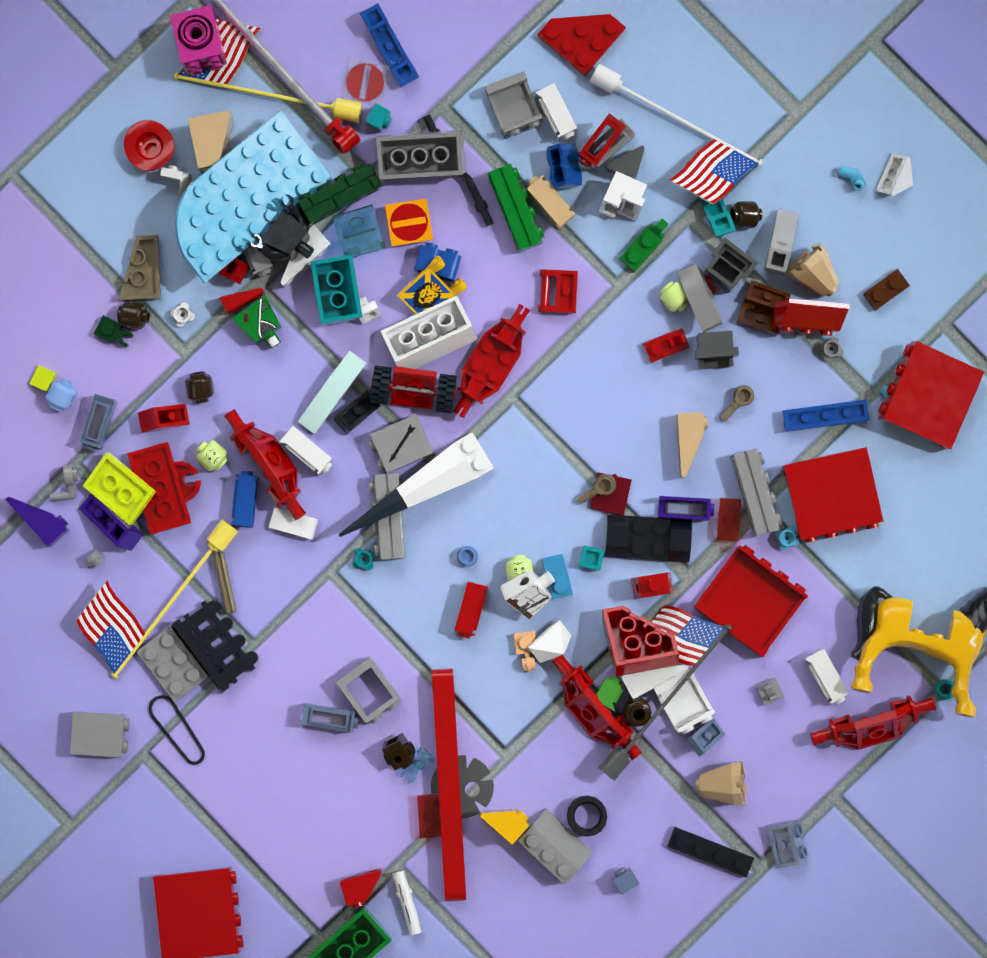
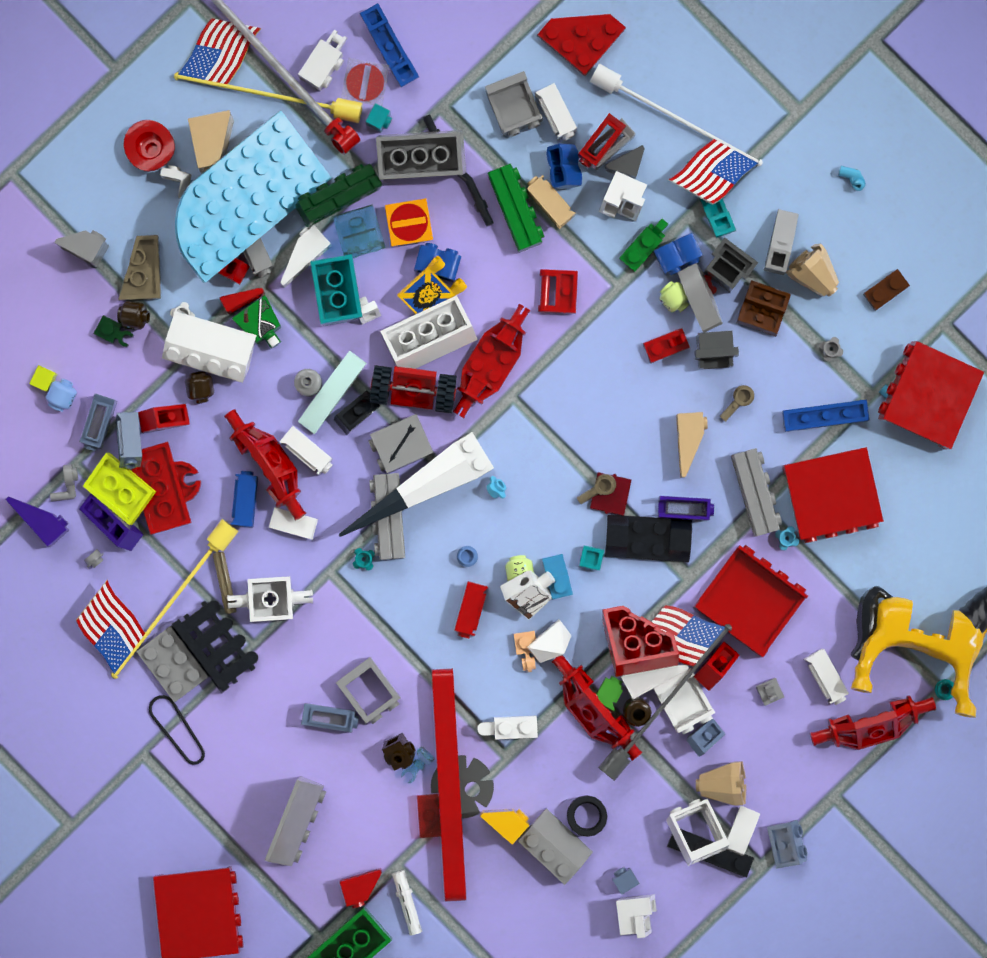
light grey panel [70,711,130,757] -> none
dark pink brick [170,5,227,75] -> none
yellowish green head [196,440,228,471] -> none
black torso [247,194,314,261] -> none
red torso [631,572,674,599] -> none
clear red plate [717,498,741,542] -> none
dark brown head [730,201,762,229] -> none
red slope [773,299,849,336] -> none
white slope [876,153,913,196] -> none
none -> light grey slope [54,230,109,268]
none -> window [115,412,142,469]
none -> white slope [162,311,257,383]
none -> white brick [227,576,313,622]
none -> light grey slope [265,776,326,866]
none -> light grey head [294,369,322,397]
none -> white brick [298,30,347,91]
none -> white brick [478,715,538,739]
none -> medium azure plate [486,476,507,499]
none -> white plate [616,894,657,938]
none -> blue brick [654,233,703,276]
none -> white window [666,799,730,866]
none -> red slope [693,641,740,691]
none -> white slope [727,806,760,856]

